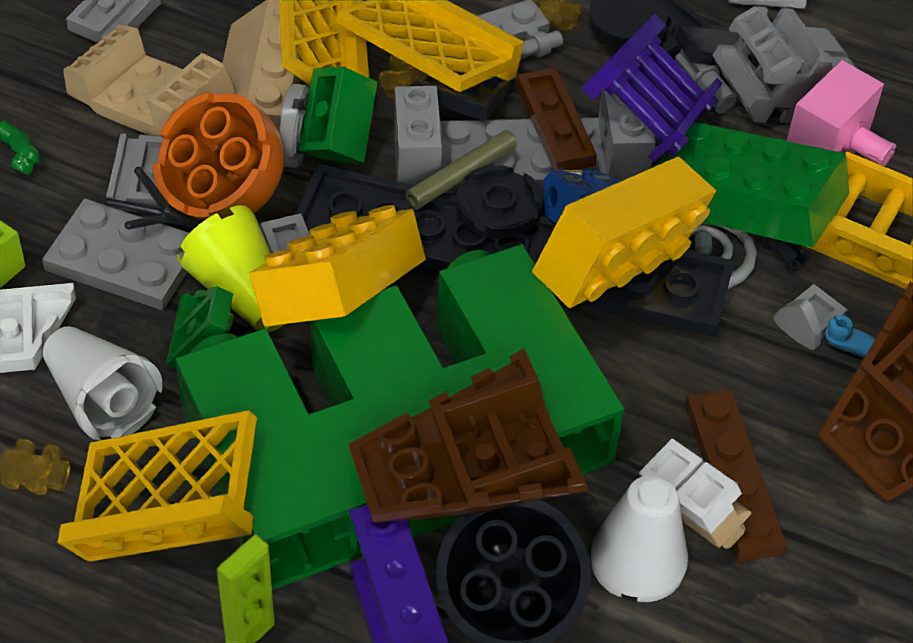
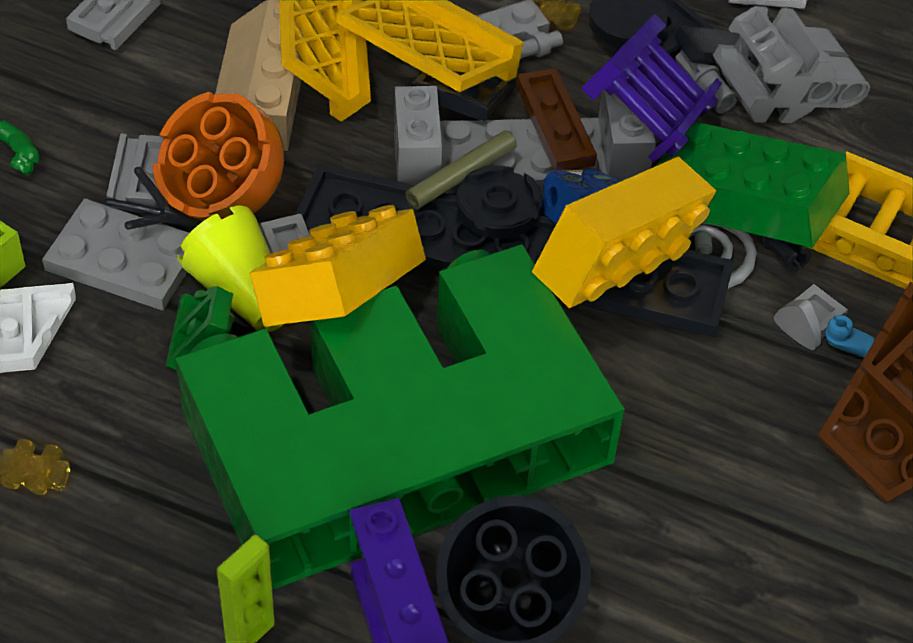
white cone [43,326,163,441] -> none
yellow fence [57,410,257,562] -> none
tan plate [63,25,236,136] -> none
light grey tile [279,83,310,168] -> none
green brick [299,67,378,164] -> none
reddish brown wedge [348,348,588,522] -> none
clear yellow piece [379,54,429,99] -> none
white cone [591,475,688,602] -> none
white hips [639,439,752,549] -> none
reddish brown plate [685,389,787,562] -> none
bright pink brick [787,60,896,166] -> none

